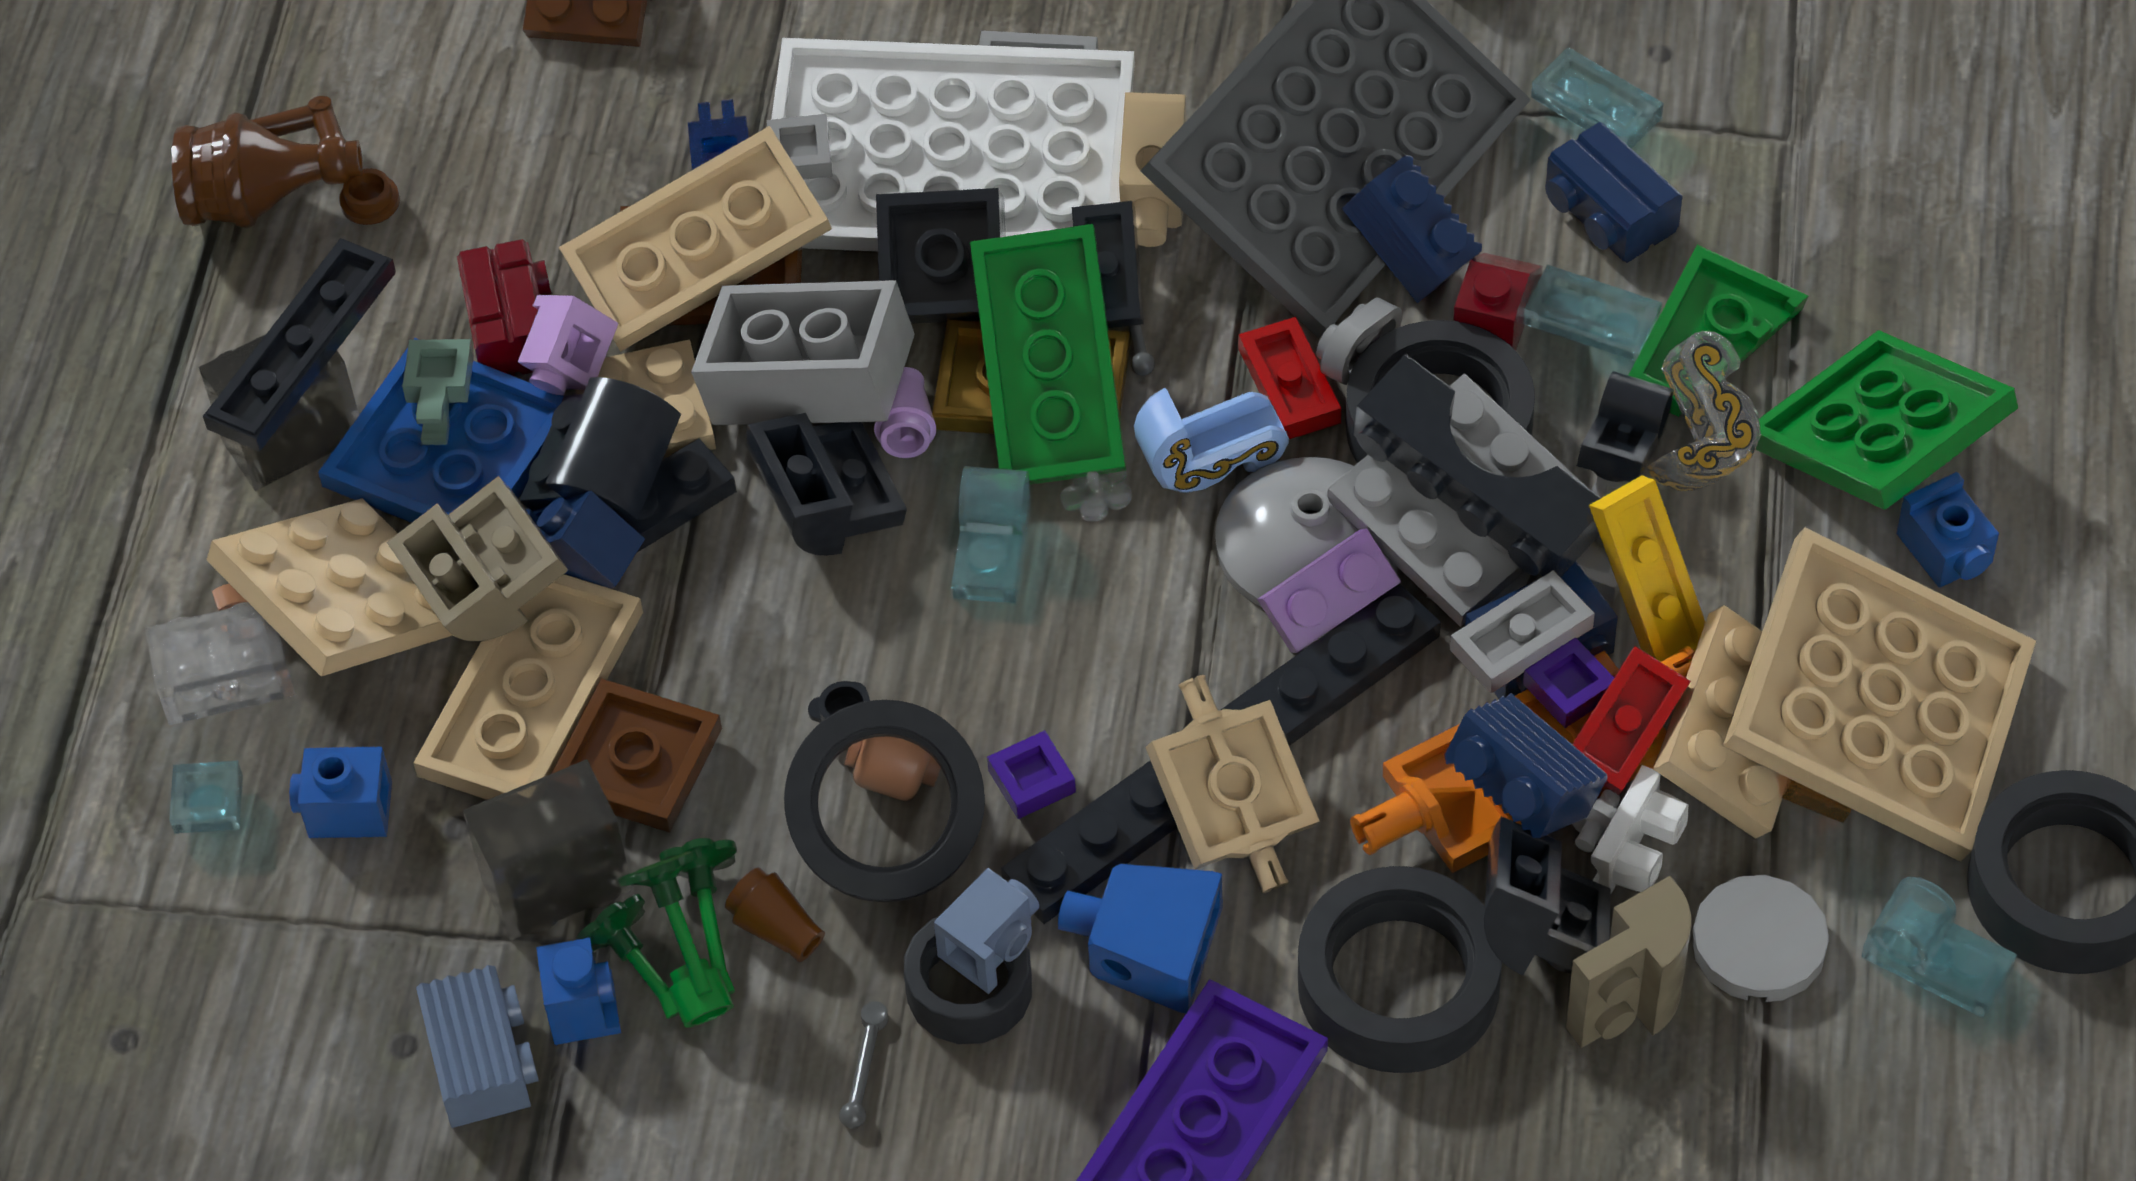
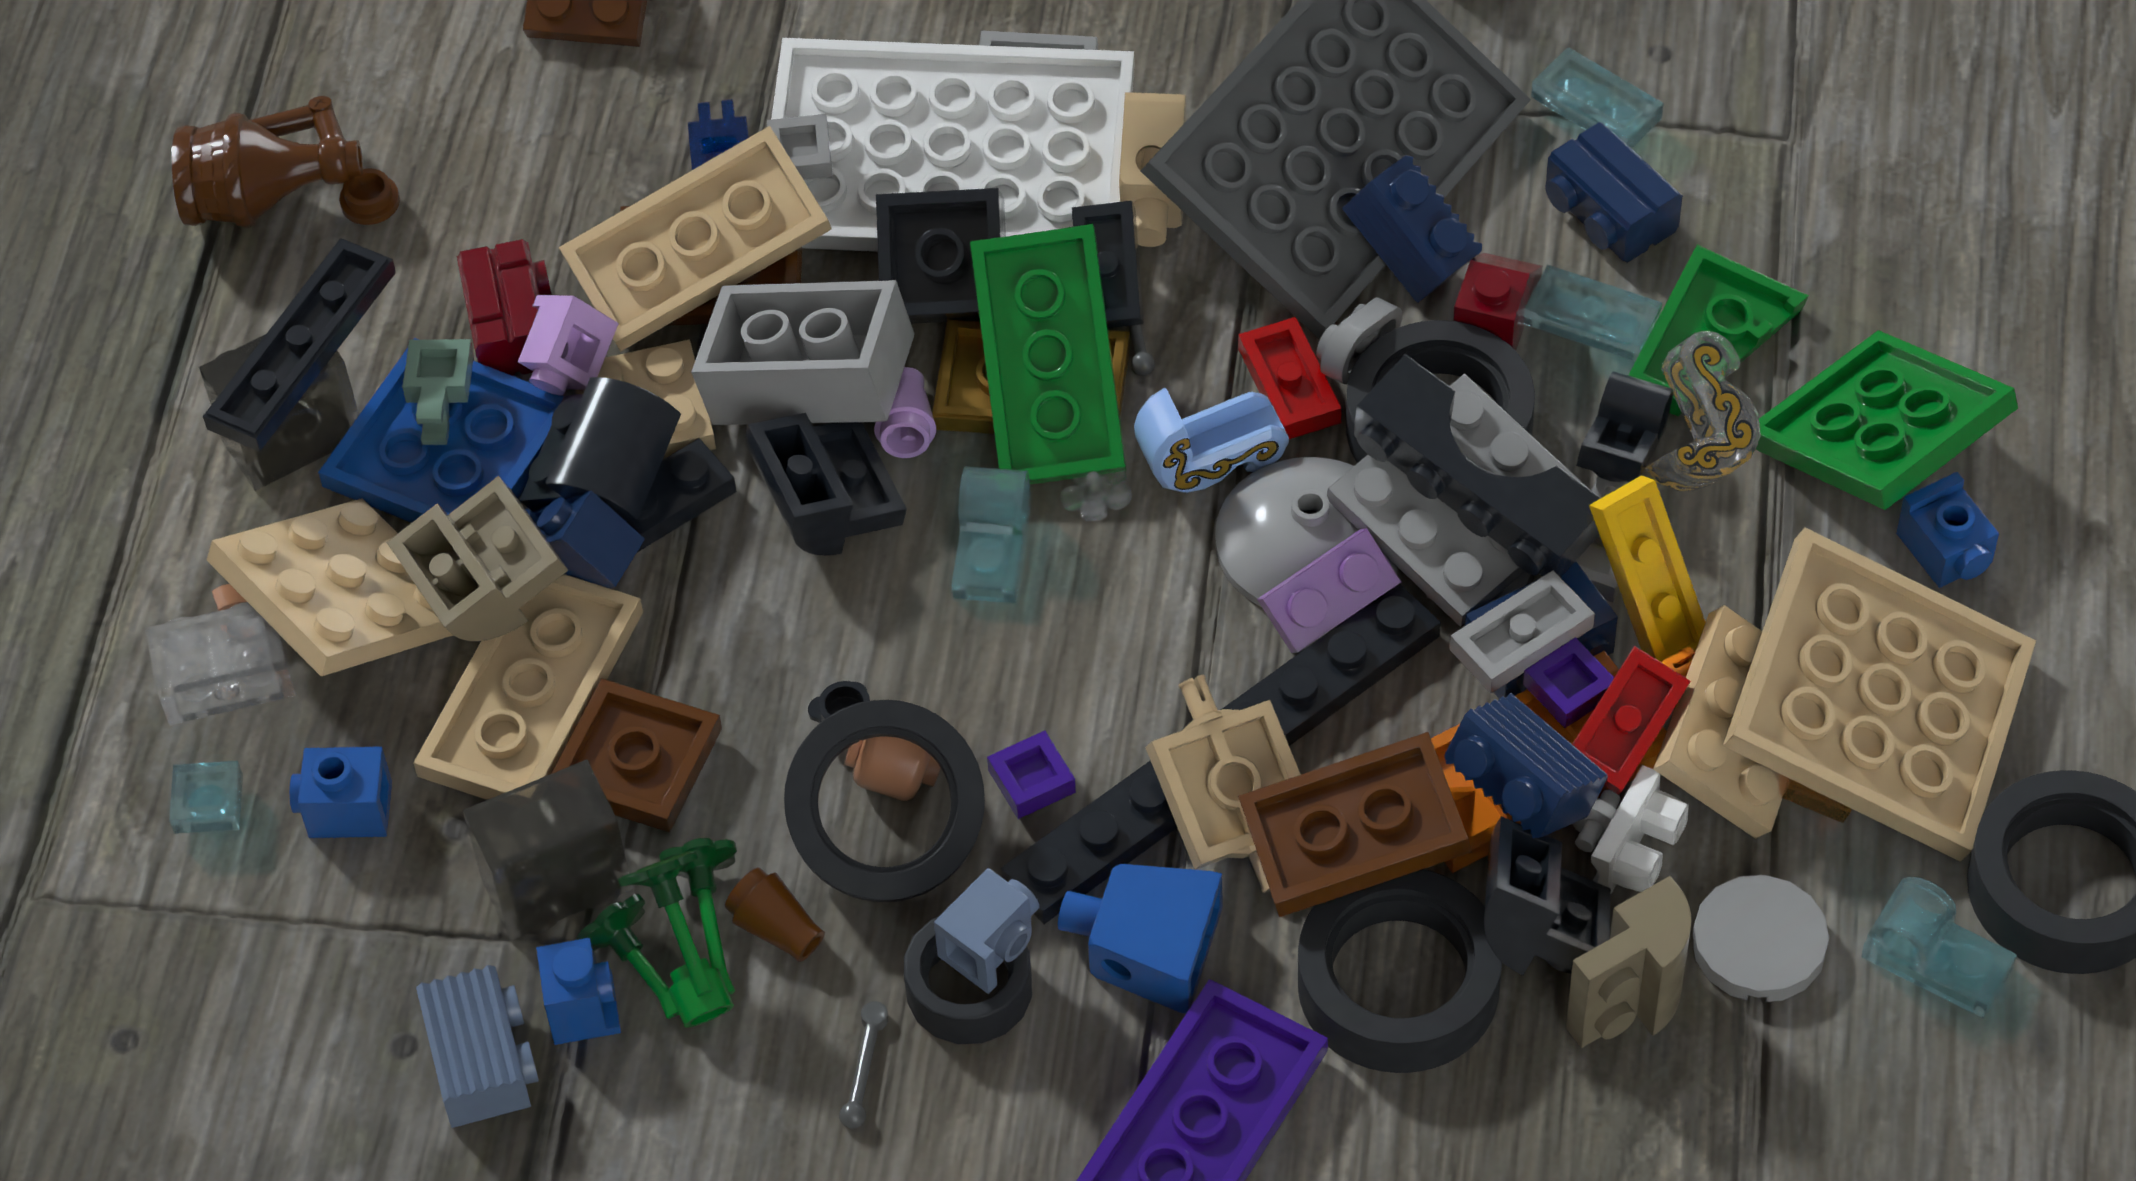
none -> reddish brown plate [1238,732,1472,917]

